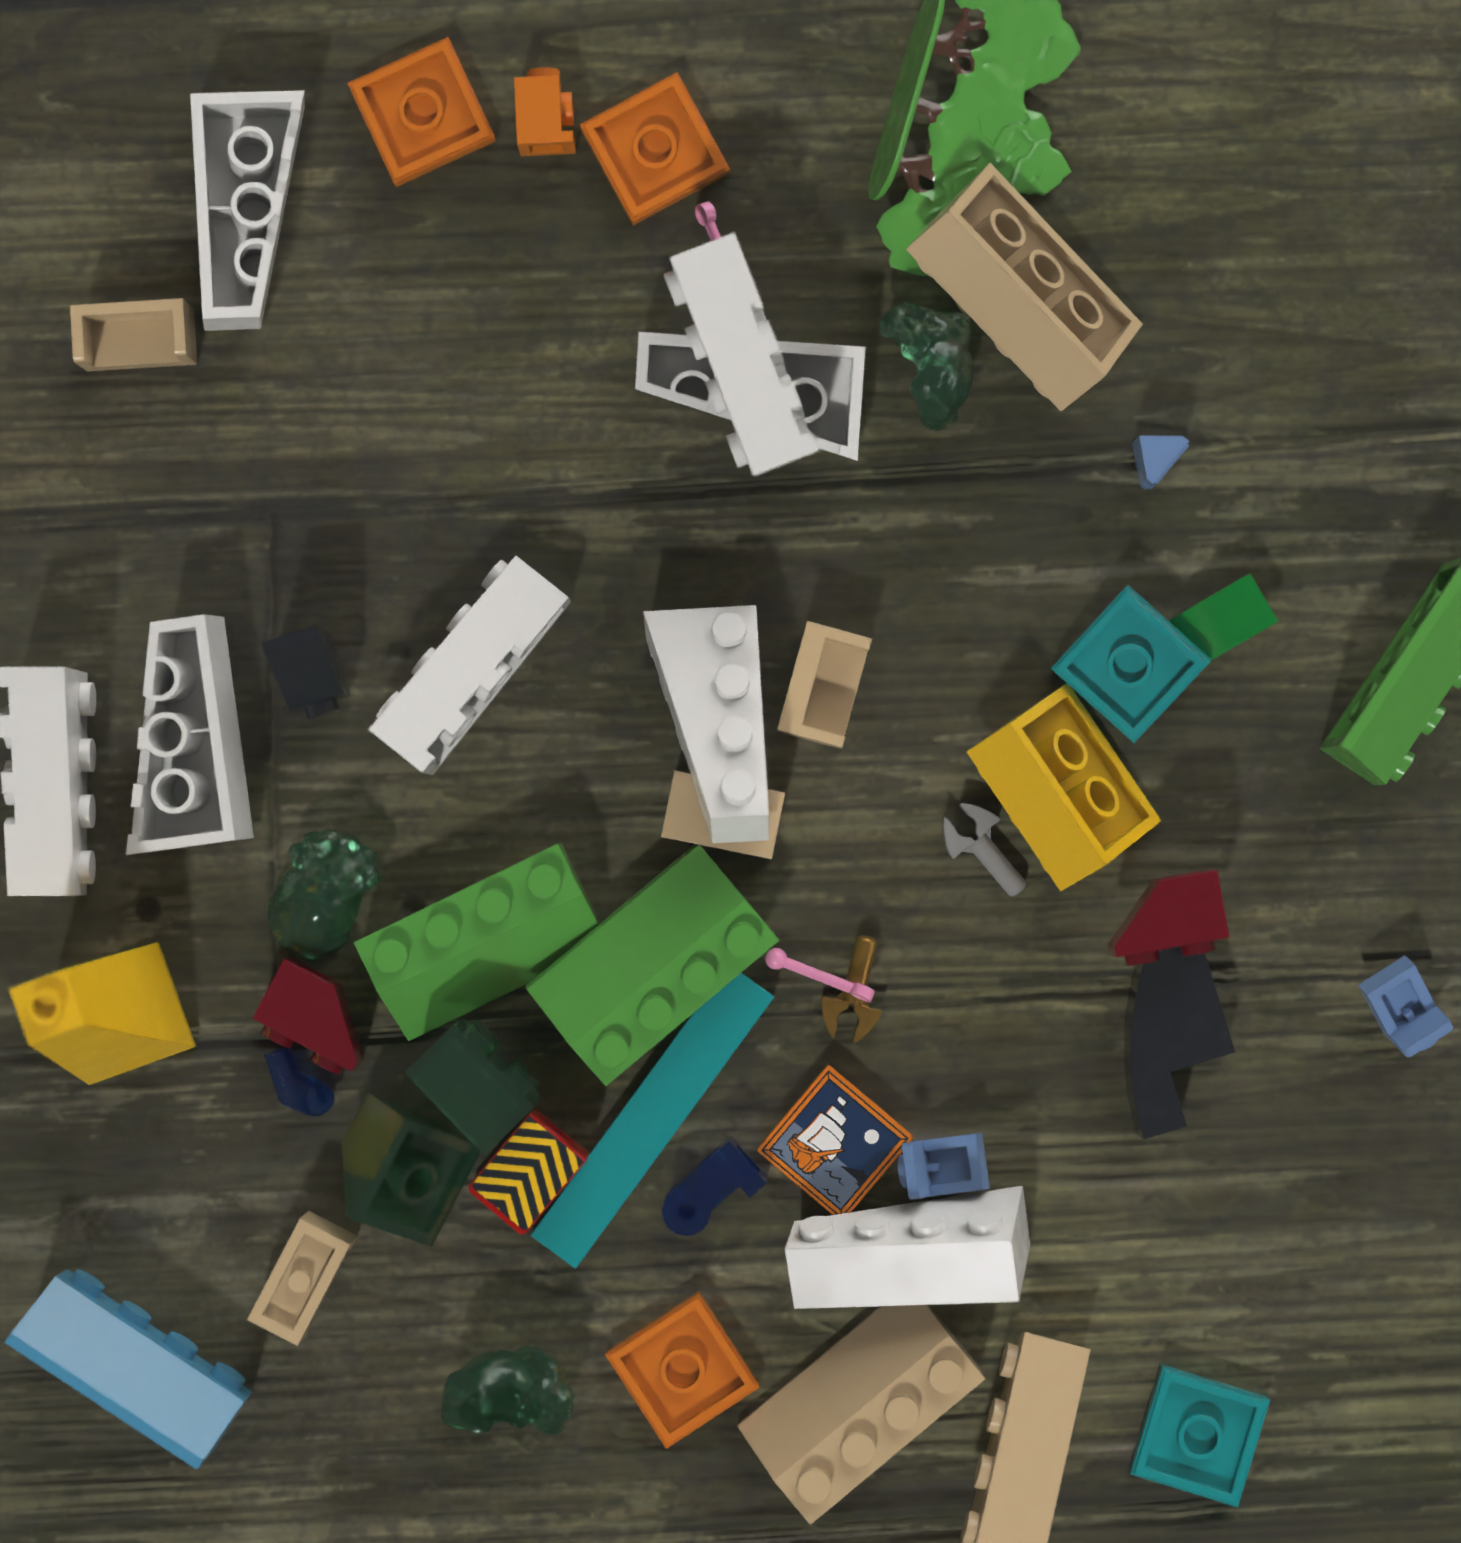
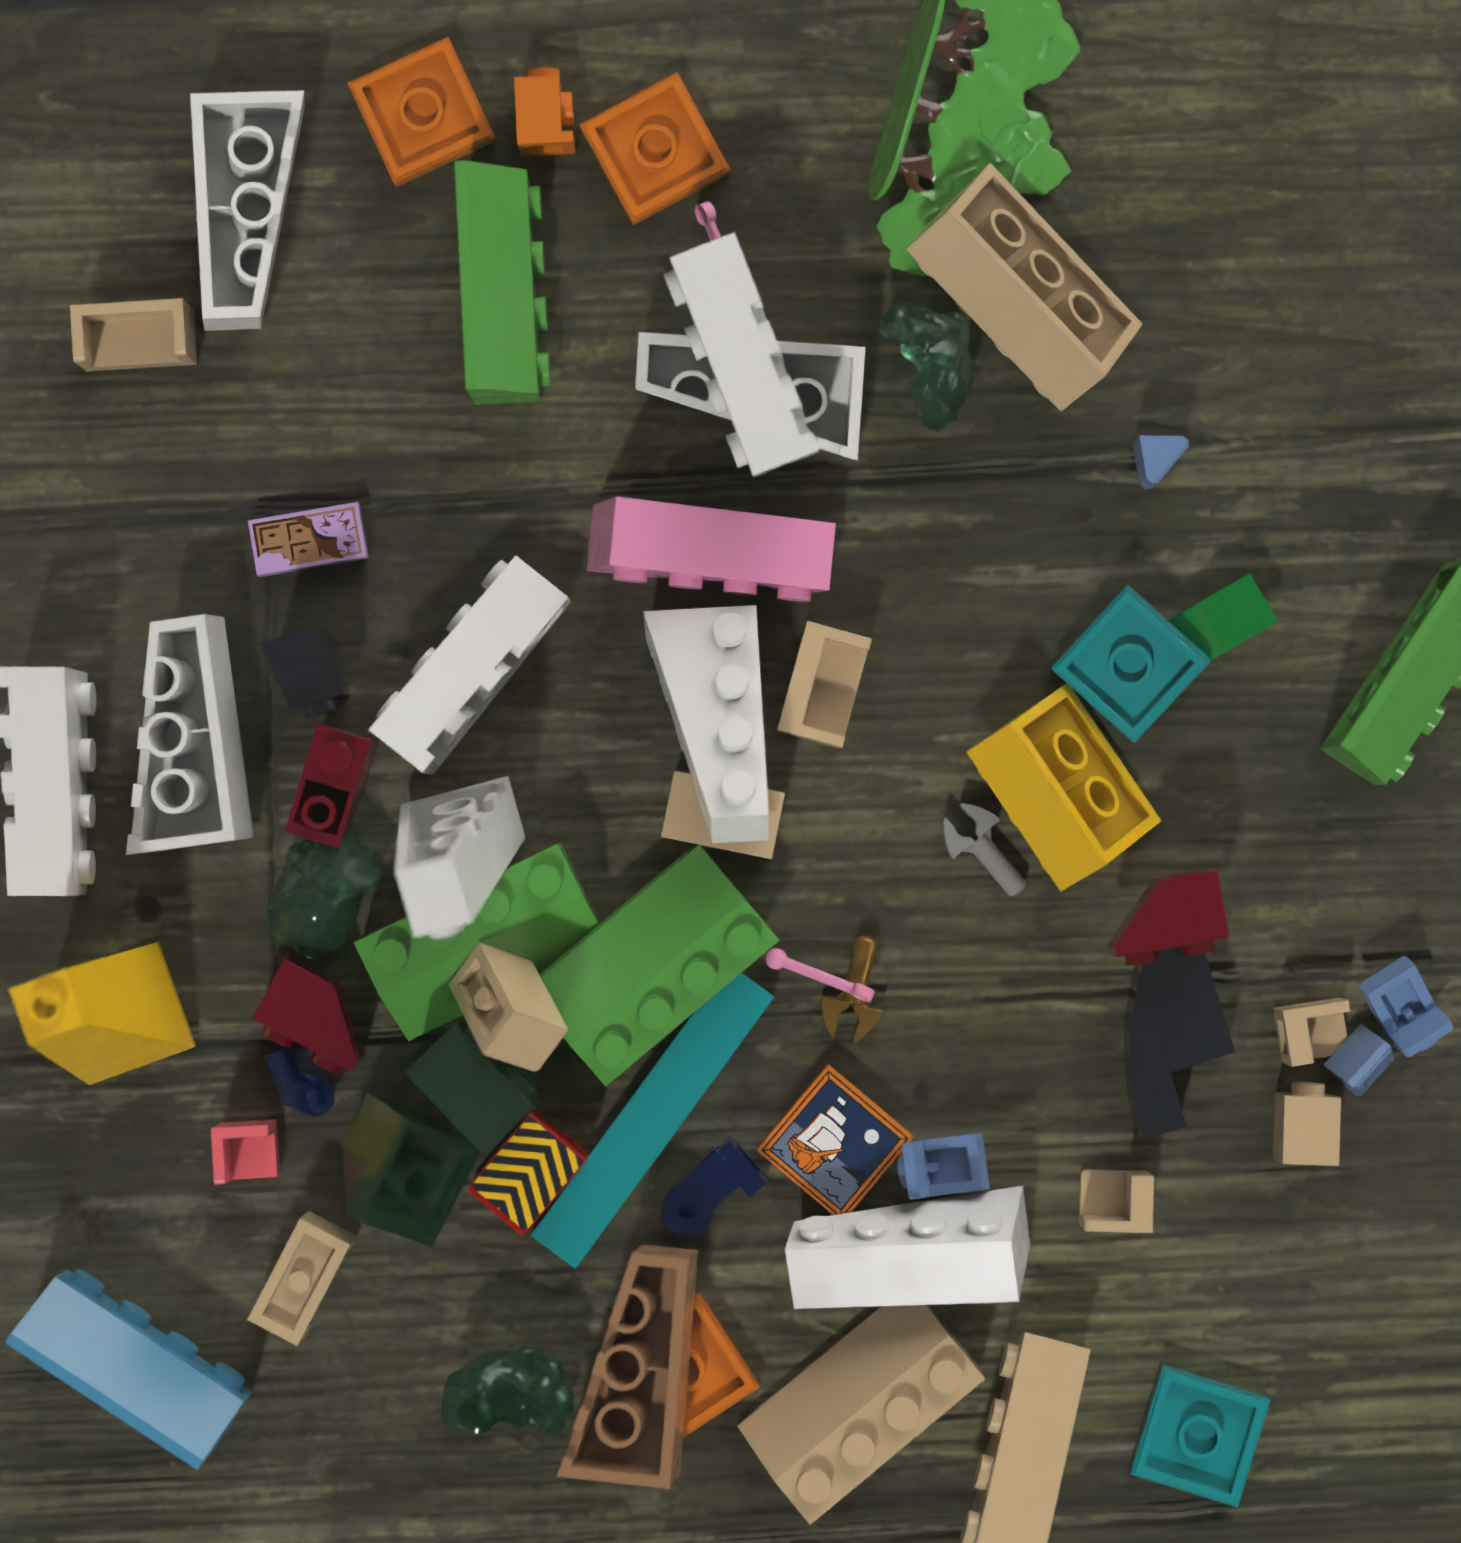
none -> coral panel [211,1119,280,1185]
none -> tile [248,502,369,577]
none -> dark red slope [284,723,379,848]
none -> white wedge [395,776,526,939]
none -> tan panel [448,942,568,1071]
none -> bright green slope [454,160,551,405]
none -> medium nougat wedge [557,1244,698,1489]
none -> bright pink wedge [587,497,836,602]
none -> tan panel [1079,1169,1154,1233]
none -> tan panel [1273,997,1350,1067]
none -> tan brick [1273,1082,1341,1166]
none -> medium blue slope [1324,1024,1395,1096]

